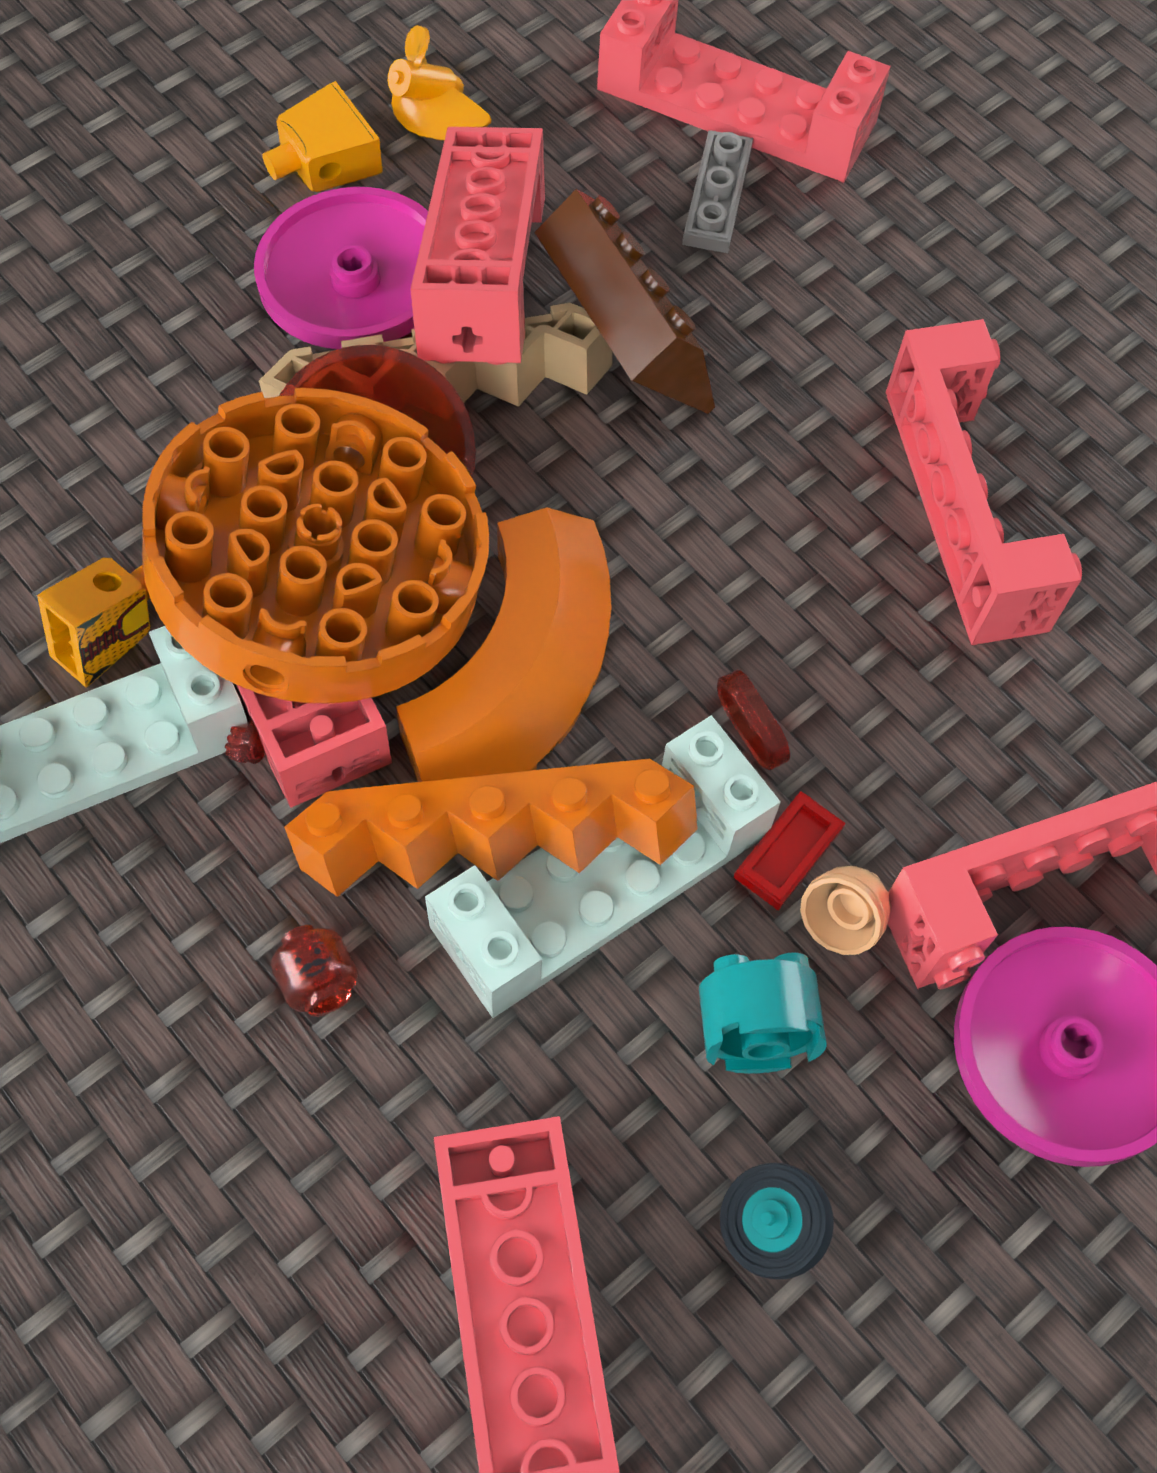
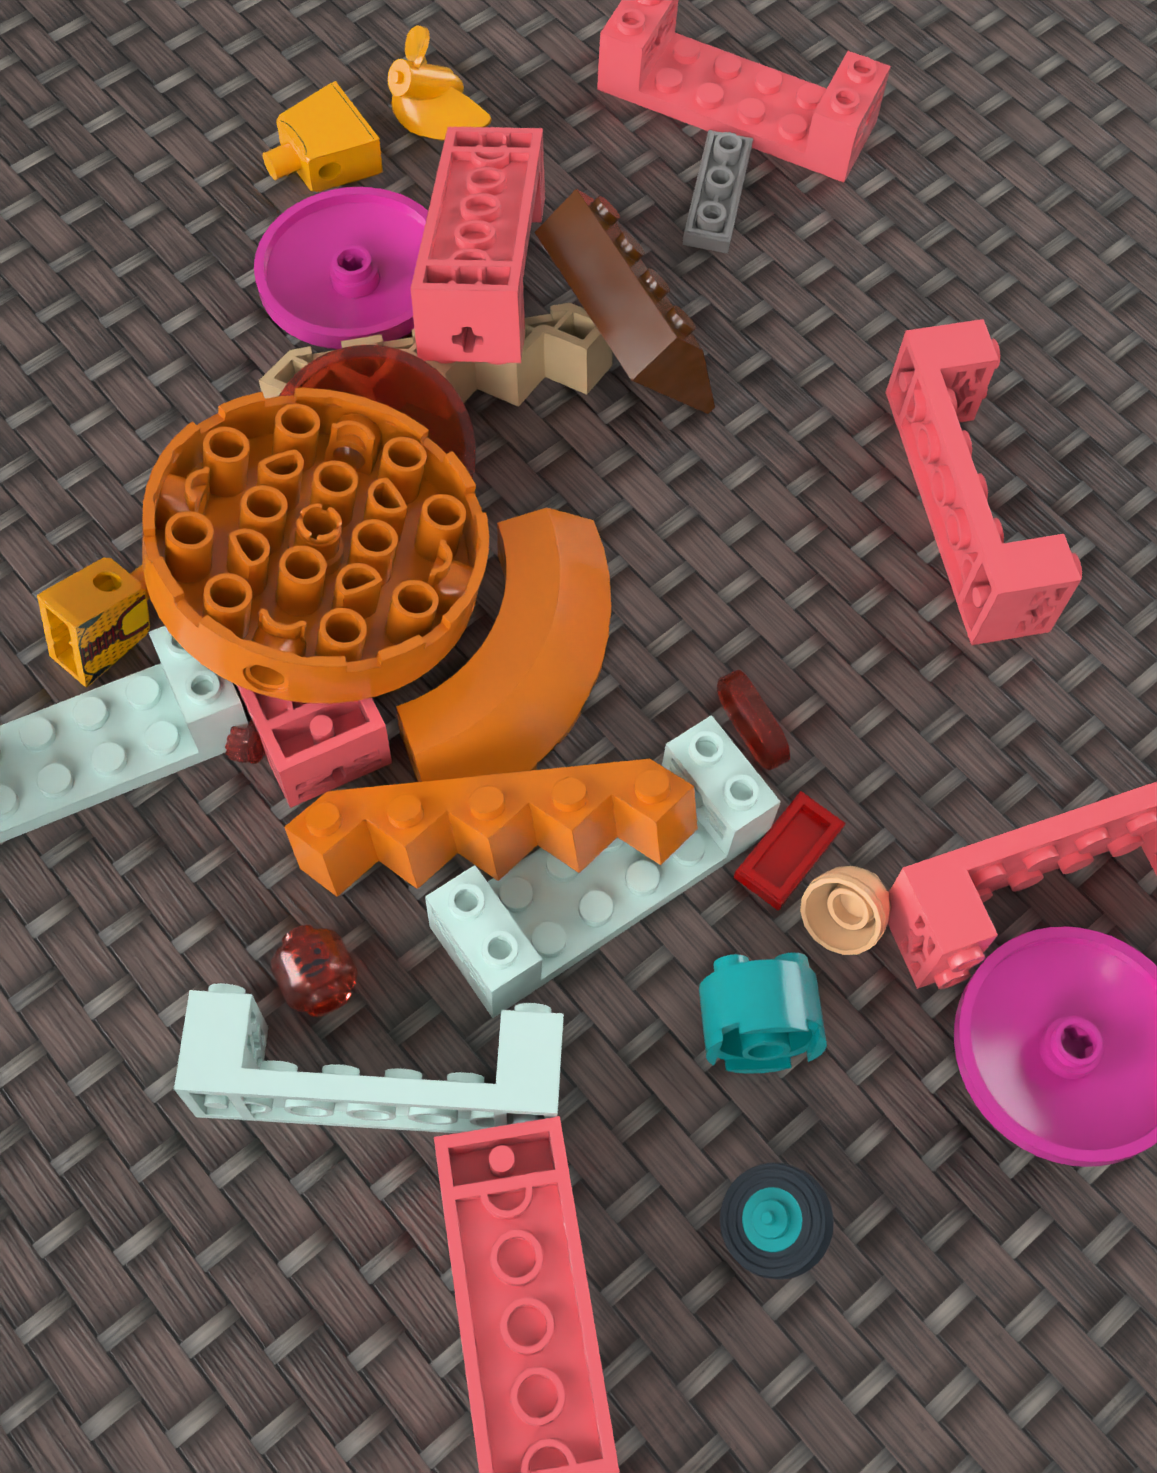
none -> light aqua plate [174,983,564,1133]

